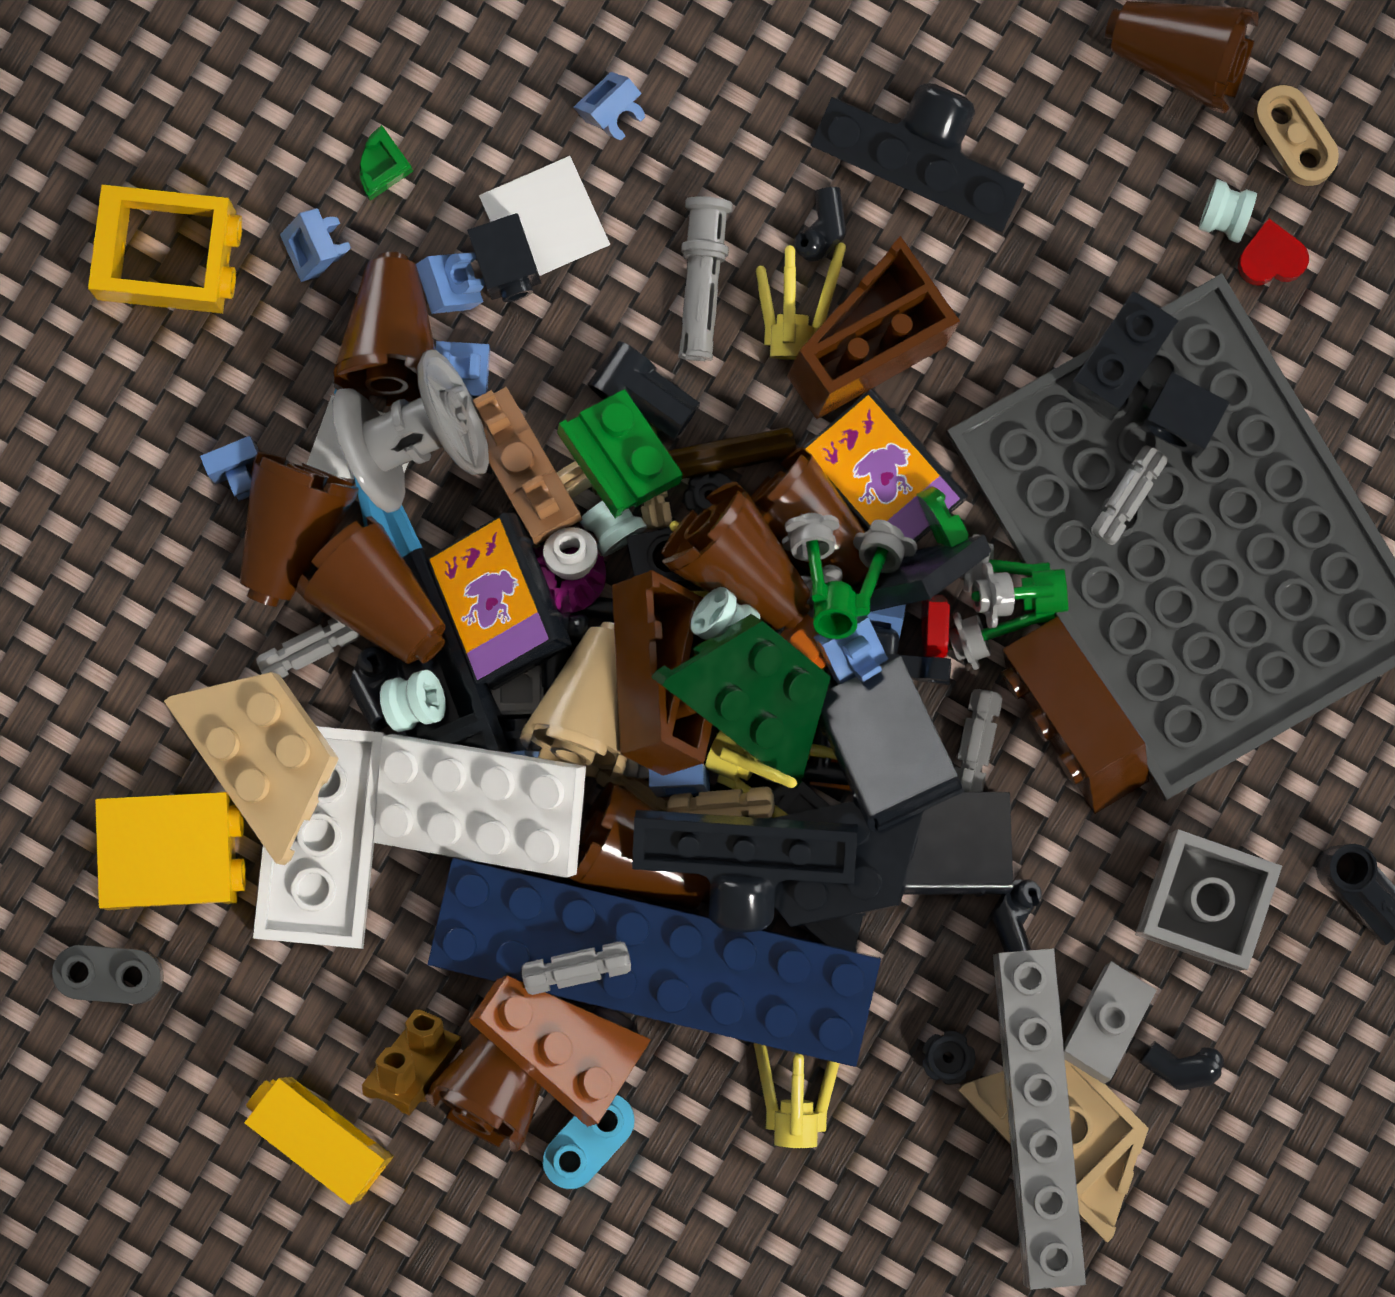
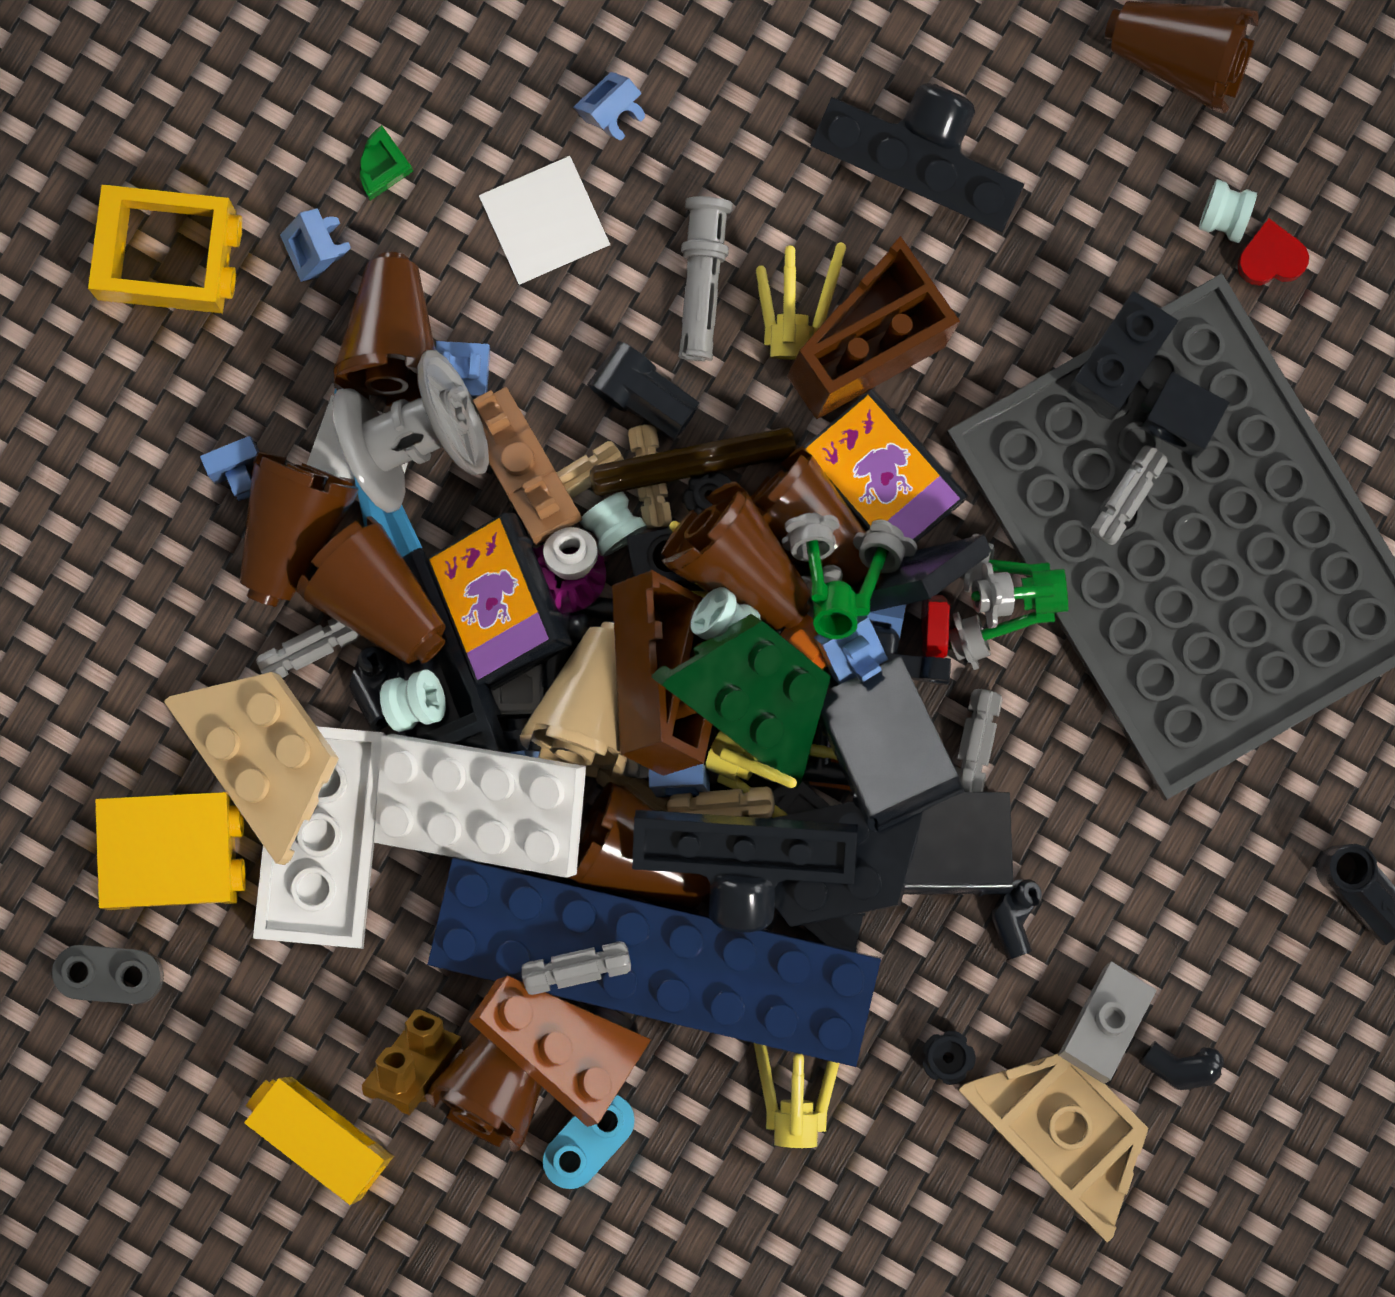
medium blue tile [416,252,485,314] -> none
black brick [467,213,542,302] -> none
green plate [557,389,683,518] -> none
black arm [794,187,846,262] -> none
green tile [916,486,969,547] -> none
light grey brick [993,948,1086,1290] -> none
reddish brown wedge [1001,616,1149,814] -> none
light grey brick [1135,829,1282,971] -> none
tan plate [1254,85,1339,186] -> none

